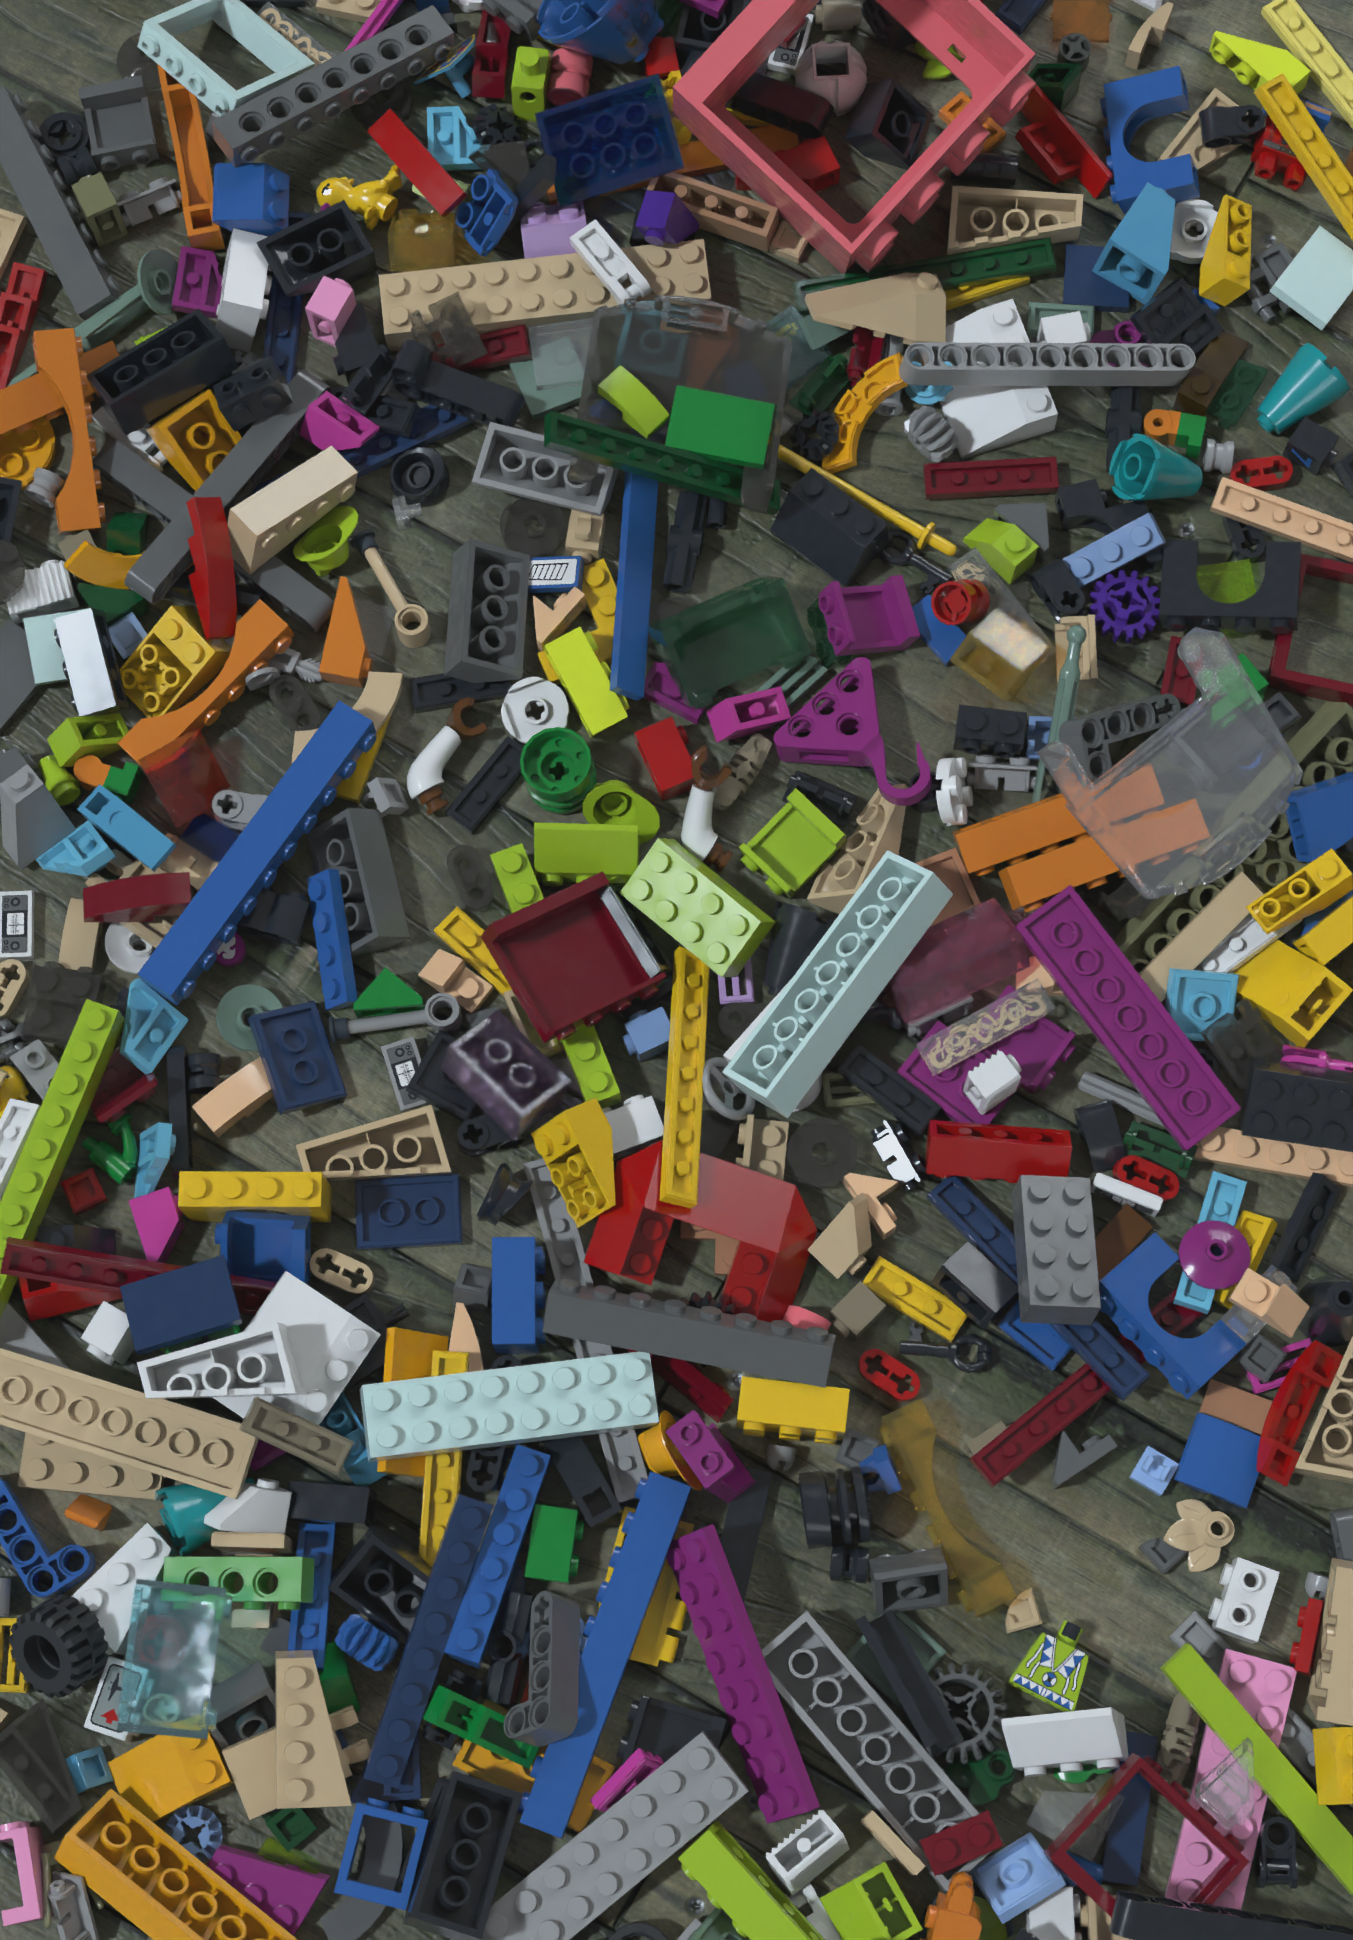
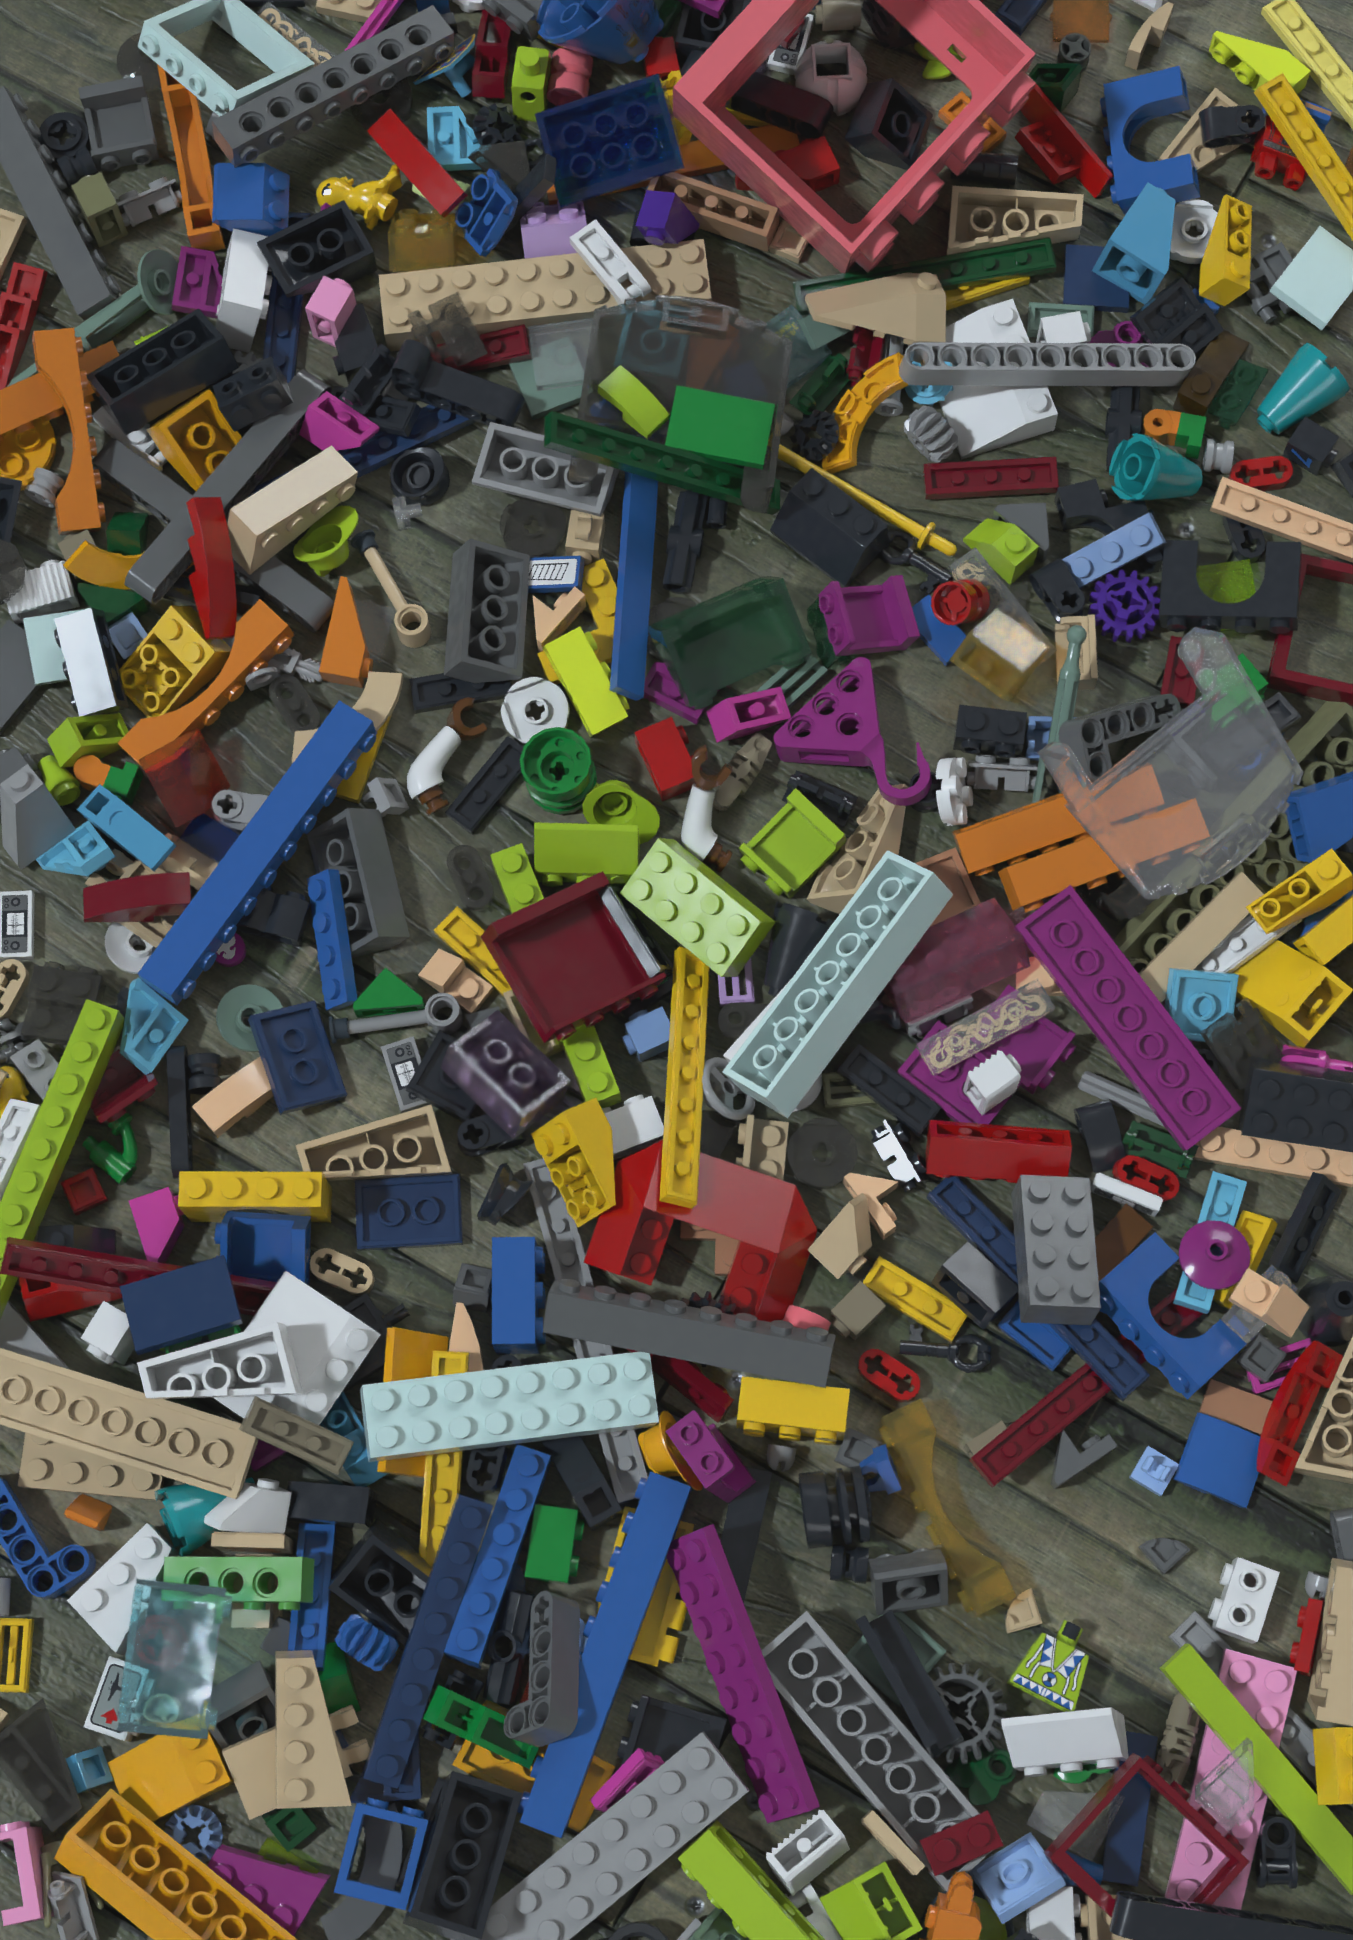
black tyre [9,1595,109,1698] -> none
tan slope [58,897,103,972] -> none
medium azure wing [134,1122,176,1198] -> none
tan plate [1163,1499,1235,1572] -> none

